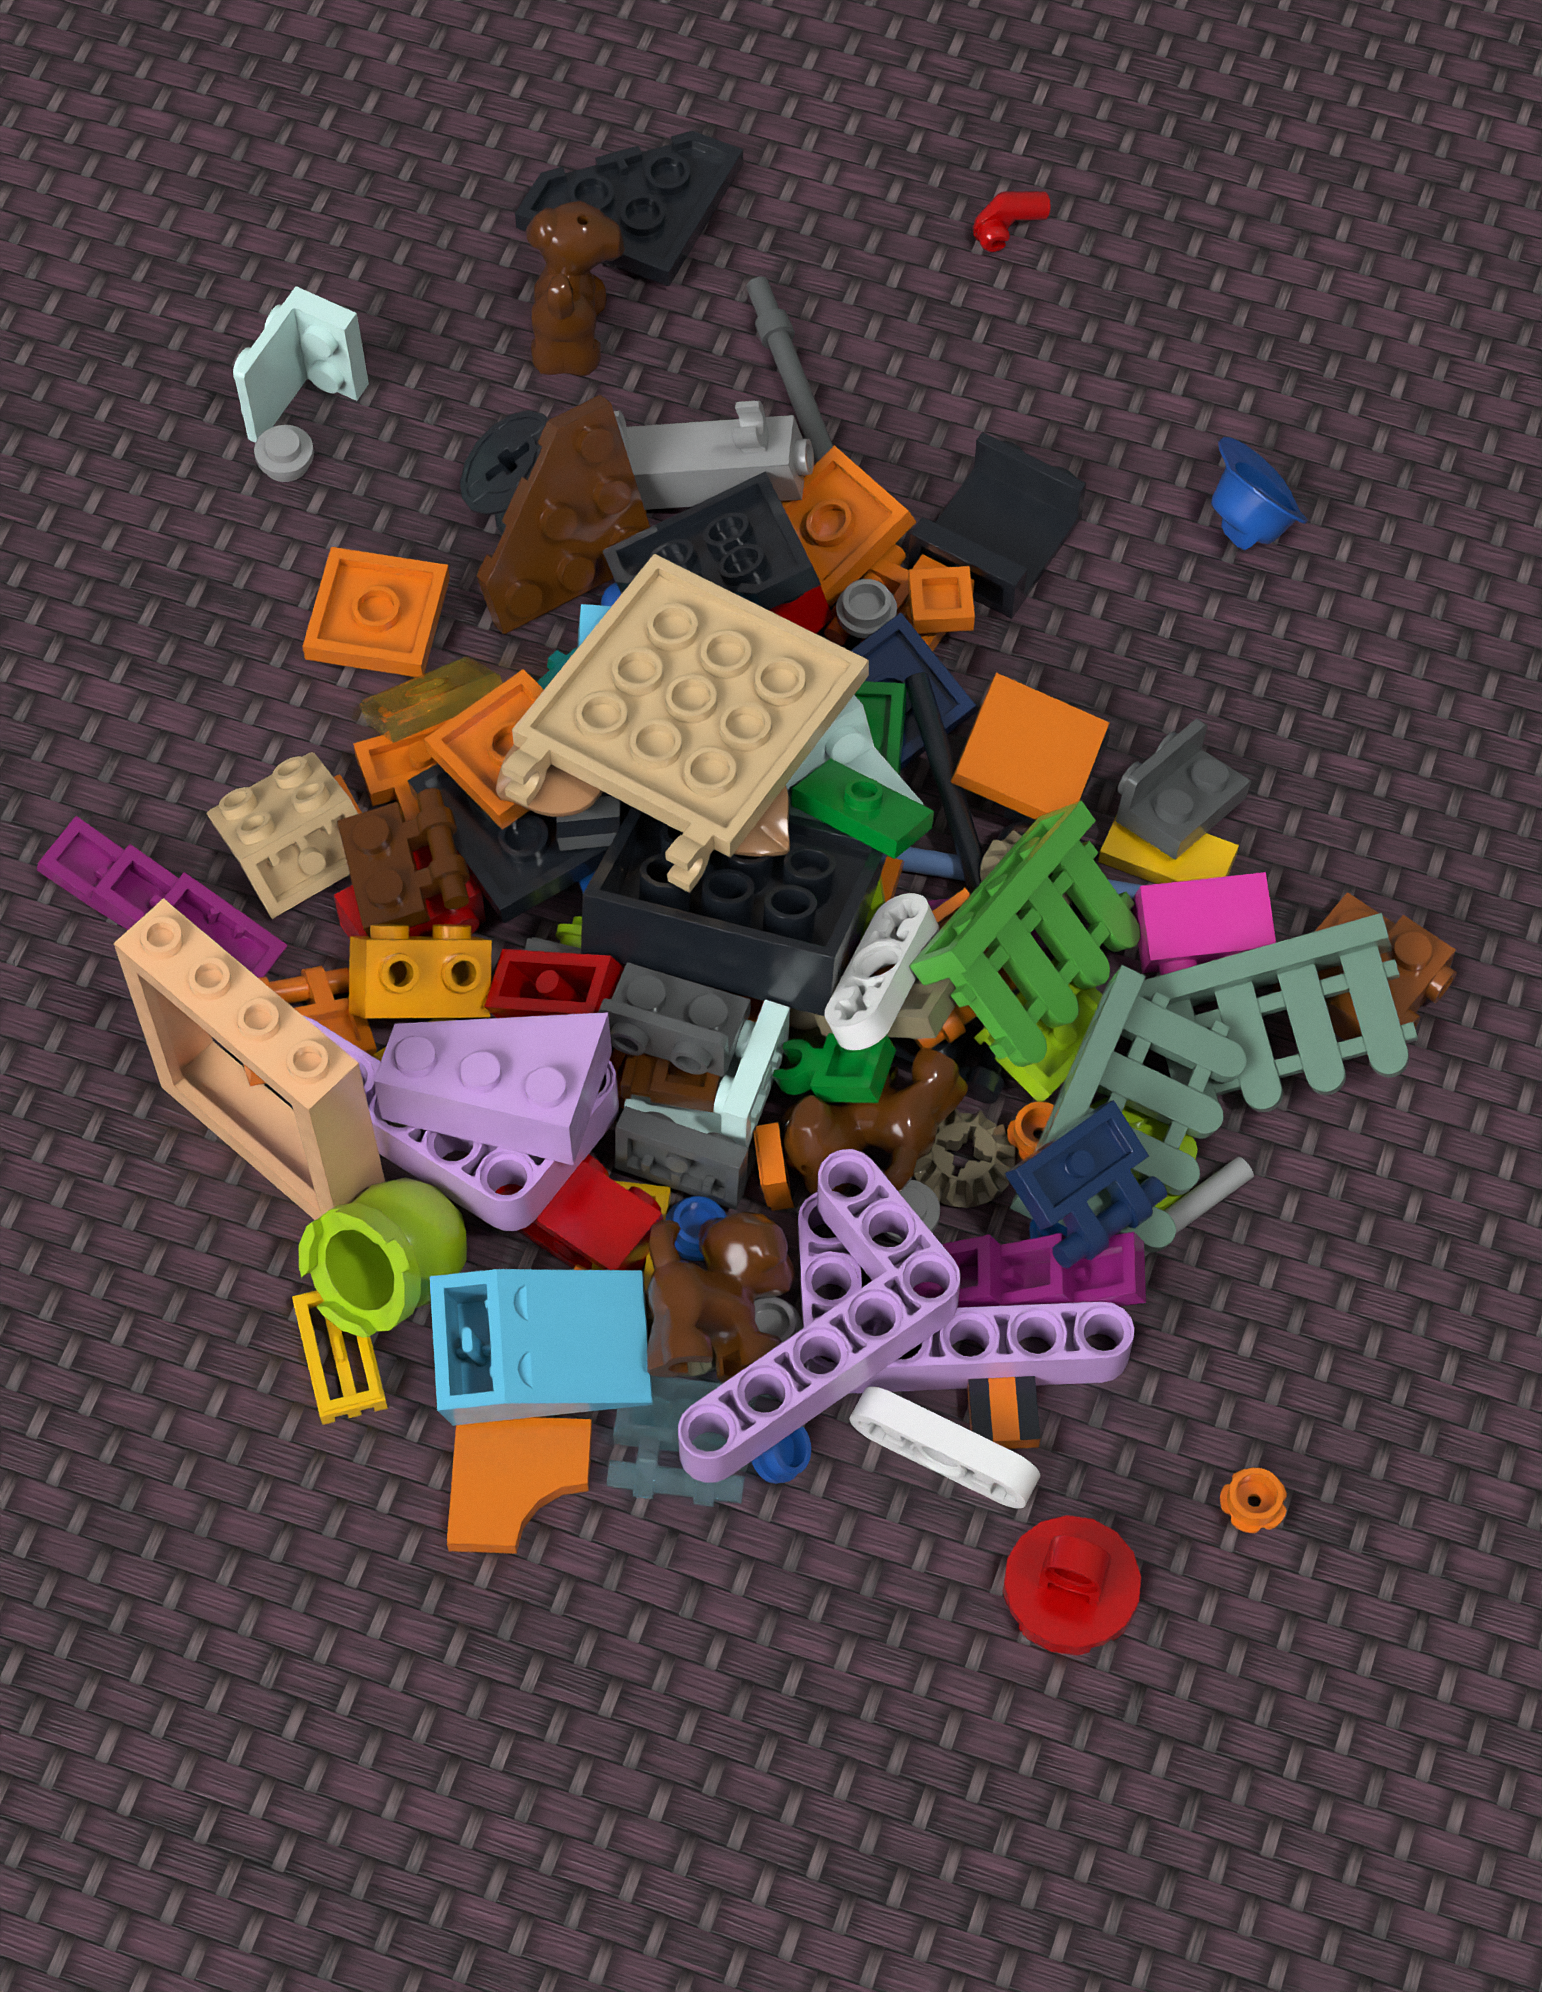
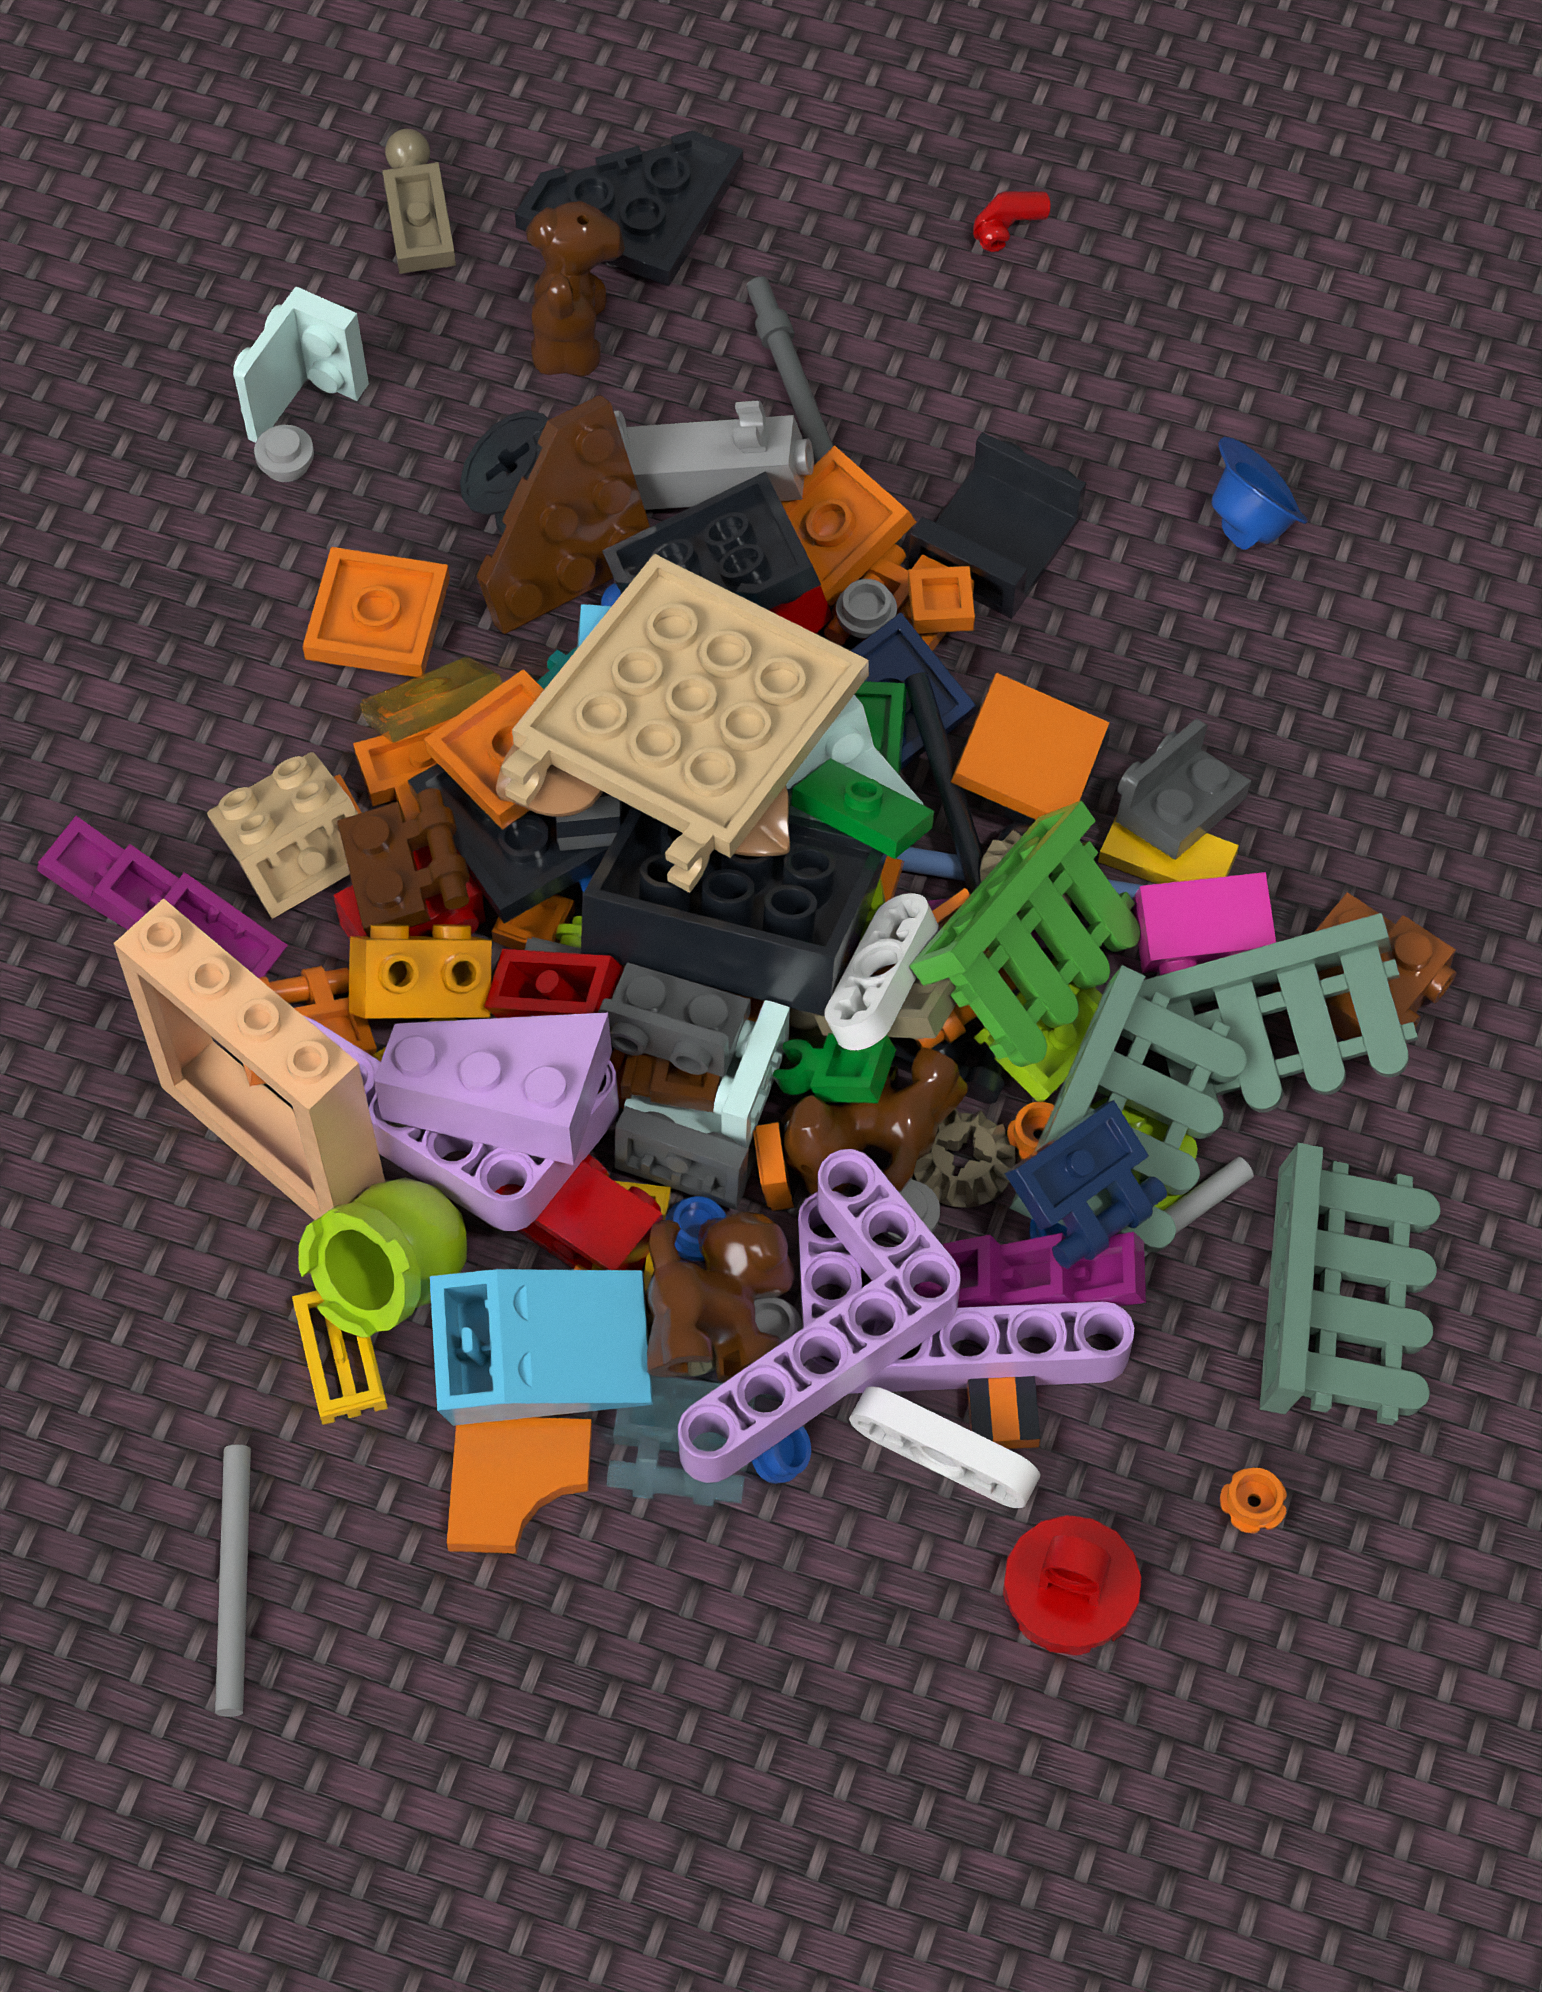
none -> light grey bar [215,1445,251,1717]
none -> dark tan plate [382,129,456,274]
none -> orange tile [491,894,575,950]
none -> sand green fence [1259,1143,1440,1426]

